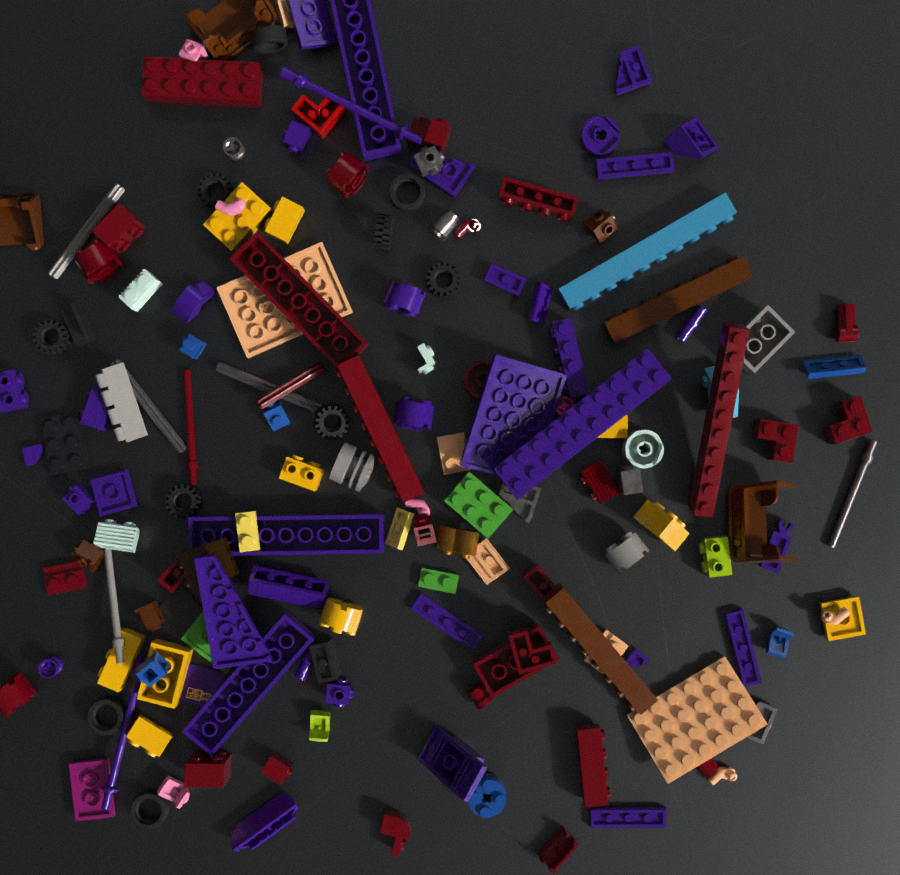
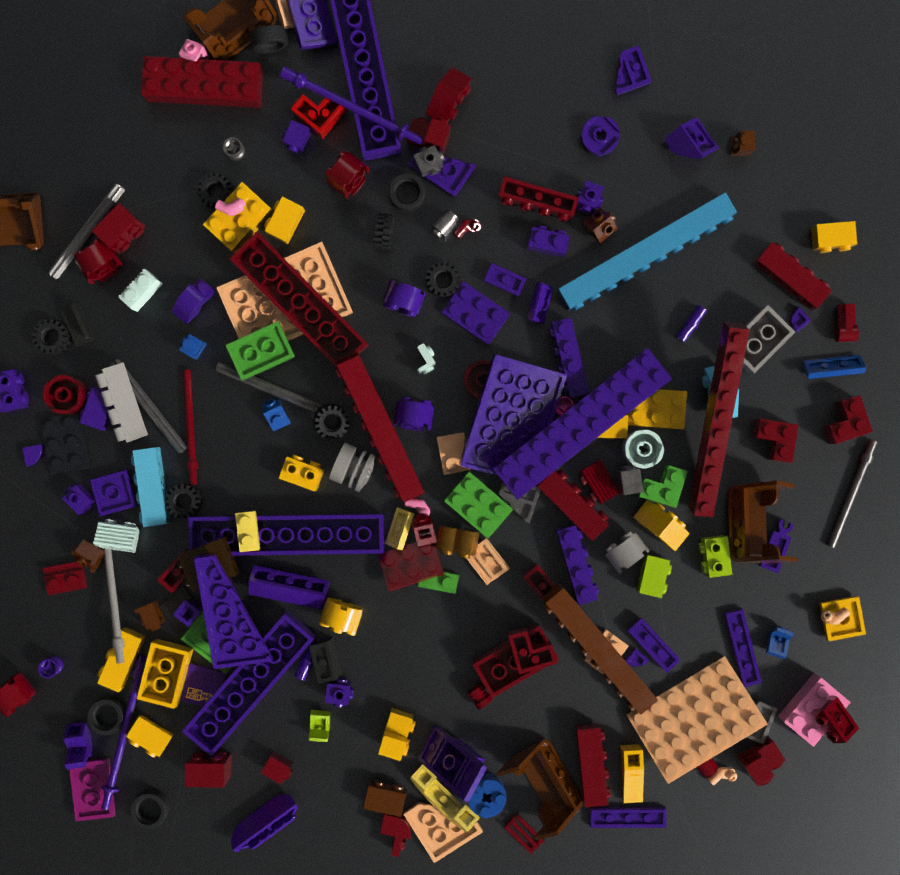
blue brick [136,651,170,688] -> none
bright pink bracket [157,775,190,809] -> none
dark red axle [256,362,325,409] -> none
dark purple tile [410,592,484,651] -> none
dark red hinge [538,826,579,874] -> none
dark purple plate [595,152,674,180] -> none
reddish brown brick [602,255,754,345] -> none
none -> dark red brick [43,375,88,414]
none -> dark purple brick [63,722,92,770]
none -> medium azure brick [131,447,171,527]
none -> dark purple brick [173,599,203,627]
none -> bright green plate [226,321,295,381]
none -> reddish brown brick [363,780,407,817]
none -> dark red plate [378,542,444,592]
none -> yellow brick [378,708,416,761]
none -> light nougat plate [403,802,483,863]
none -> light yellow slope [410,764,480,833]
none -> dark red brick [425,67,472,122]
none -> dark purple plate [442,281,510,346]
none -> reddish brown windscreen [496,739,583,840]
none -> dark red tile [504,812,545,855]
none -> dark purple brick [527,225,570,258]
none -> dark red brick [538,469,609,541]
none -> dark purple brick [555,524,599,605]
none -> dark purple brick [576,180,604,214]
none -> yellow slope [620,744,644,803]
none -> yellow plate [627,389,687,429]
none -> dark purple plate [627,617,681,673]
none -> bright green brick [636,465,688,508]
none -> lime brick [636,554,672,598]
none -> reddish brown brick [730,131,756,156]
none -> dark red brick [736,736,786,787]
none -> dark red brick [753,242,832,310]
none -> bright pink brick [777,673,851,747]
none -> dark purple tile [790,306,811,333]
none -> yellow brick [811,221,857,253]
none -> dark red bracket [811,696,859,744]

